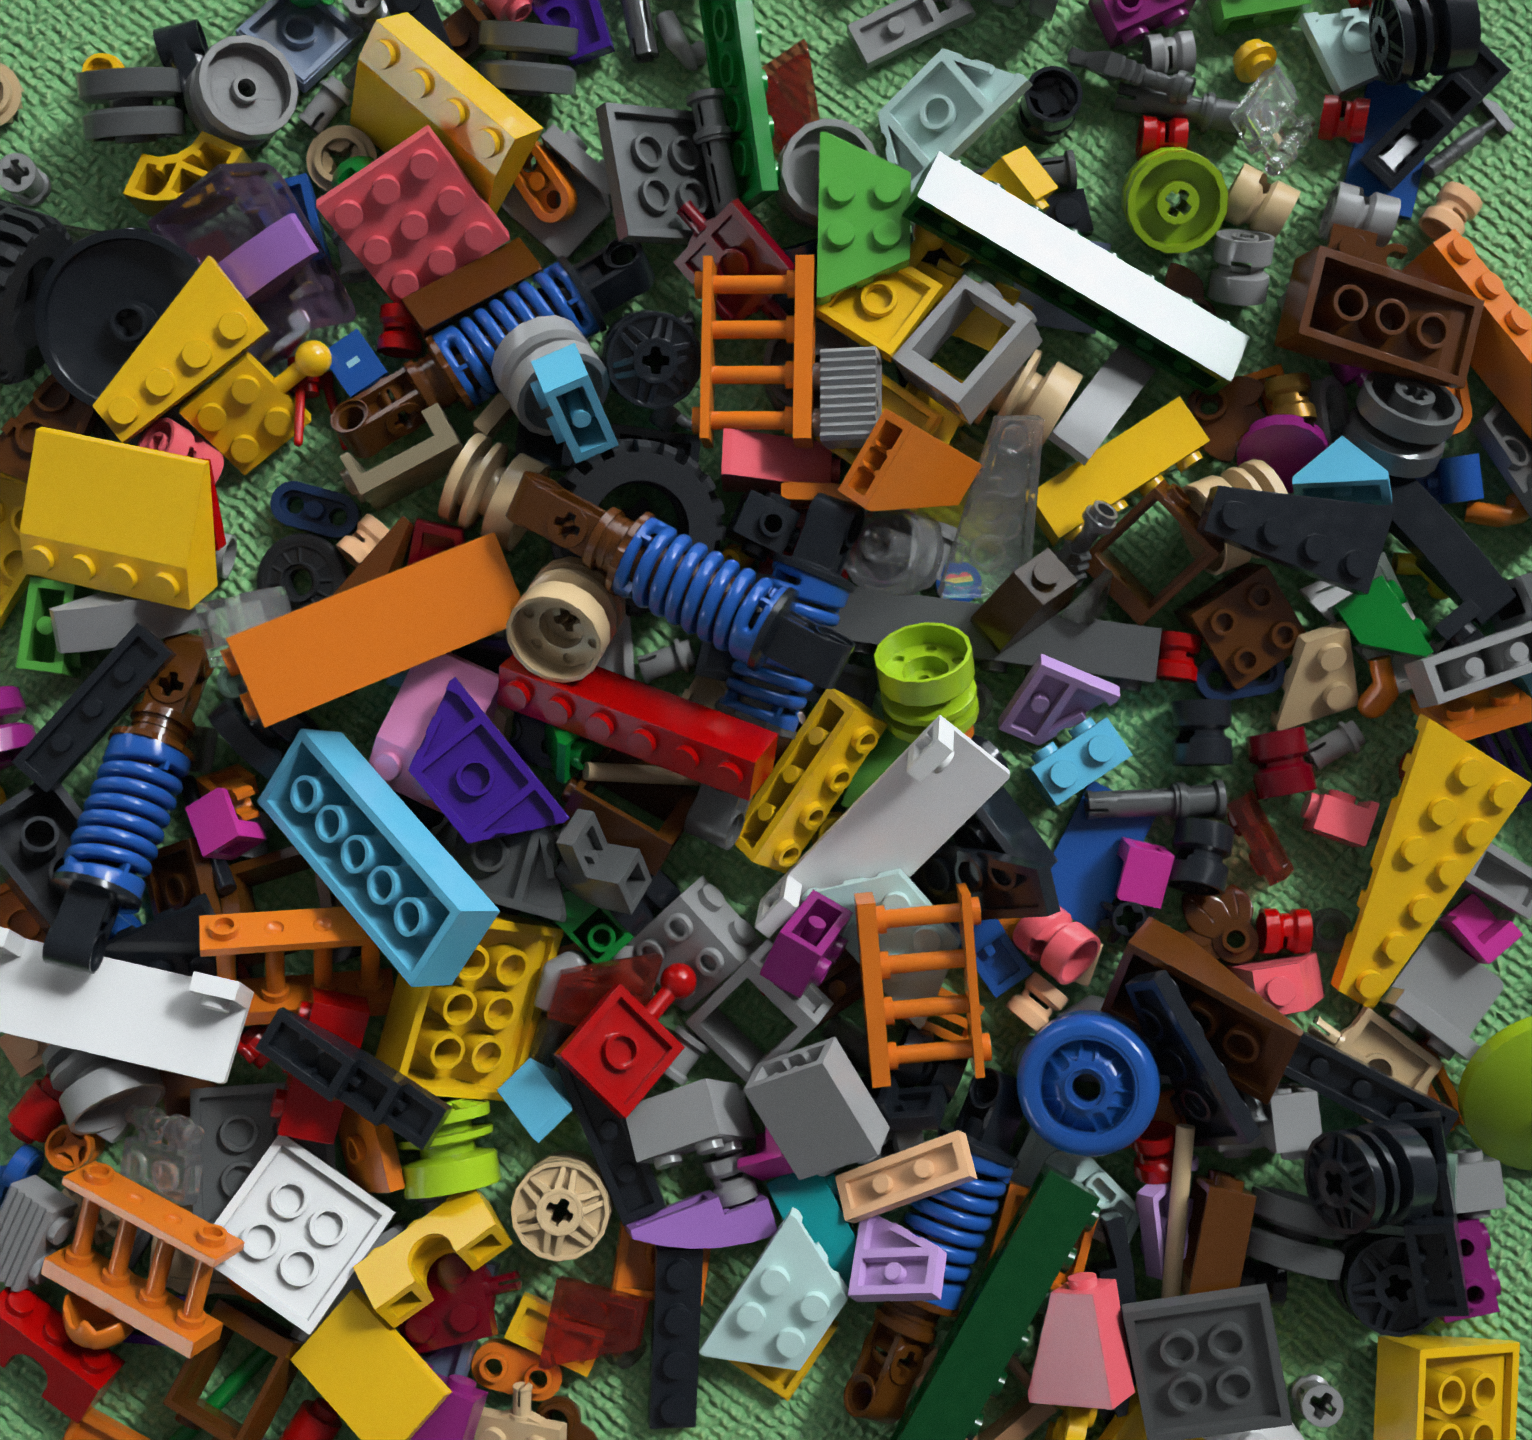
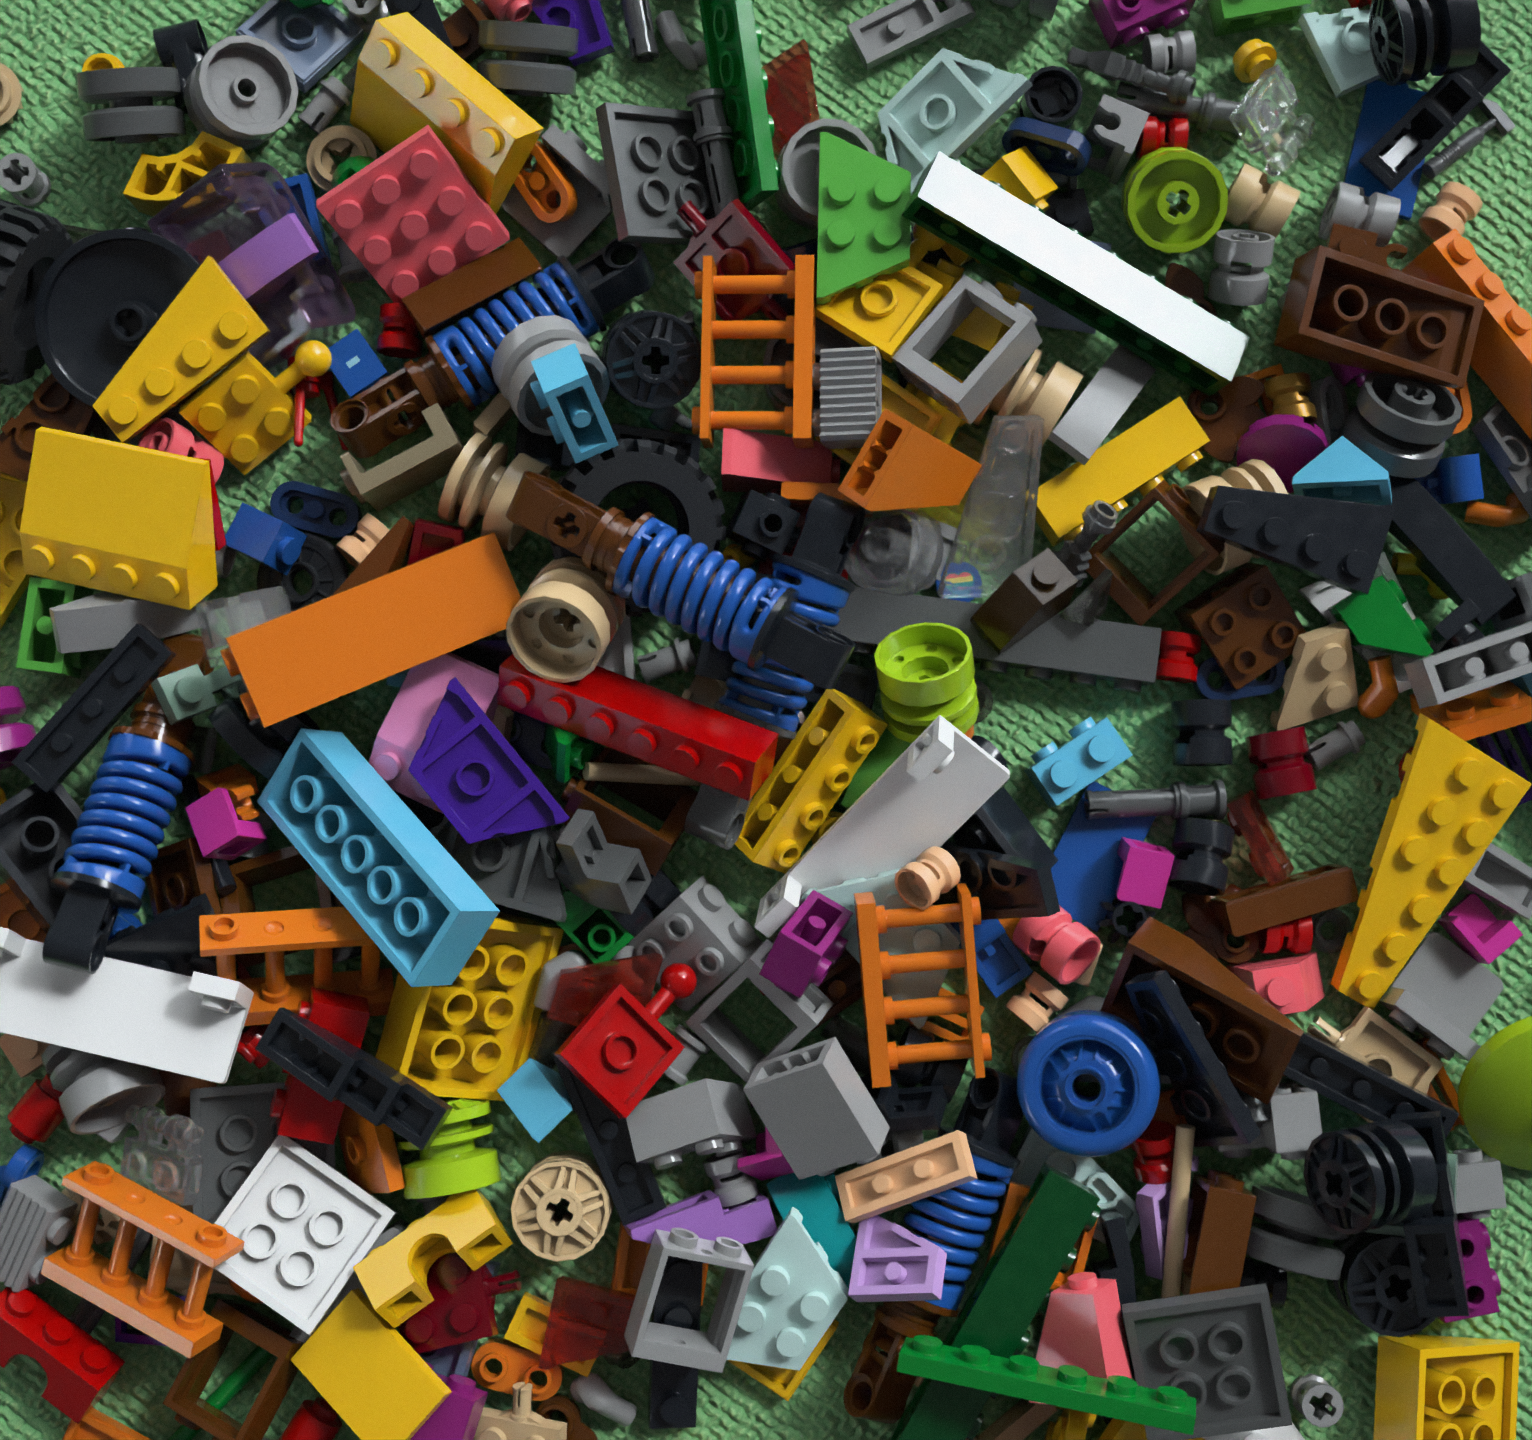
orange wheel [44,1124,106,1171] -> none
orange hair [62,1291,136,1350] -> none
lavender wing [998,654,1120,746] -> none
coral brick [1300,789,1380,847] -> none
red wheel [1318,94,1371,144] -> none
none -> sand green plate [151,664,242,725]
none -> blue brick [225,502,307,575]
none -> light grey arm [570,1372,637,1427]
none -> light grey window [624,1228,754,1373]
none -> light nougat wheel [894,846,961,910]
none -> green plate [897,1335,1196,1435]
none -> plate [1002,117,1093,176]
none -> light grey hinge [1085,94,1150,185]
none -> reddish brown slope [1208,864,1359,937]

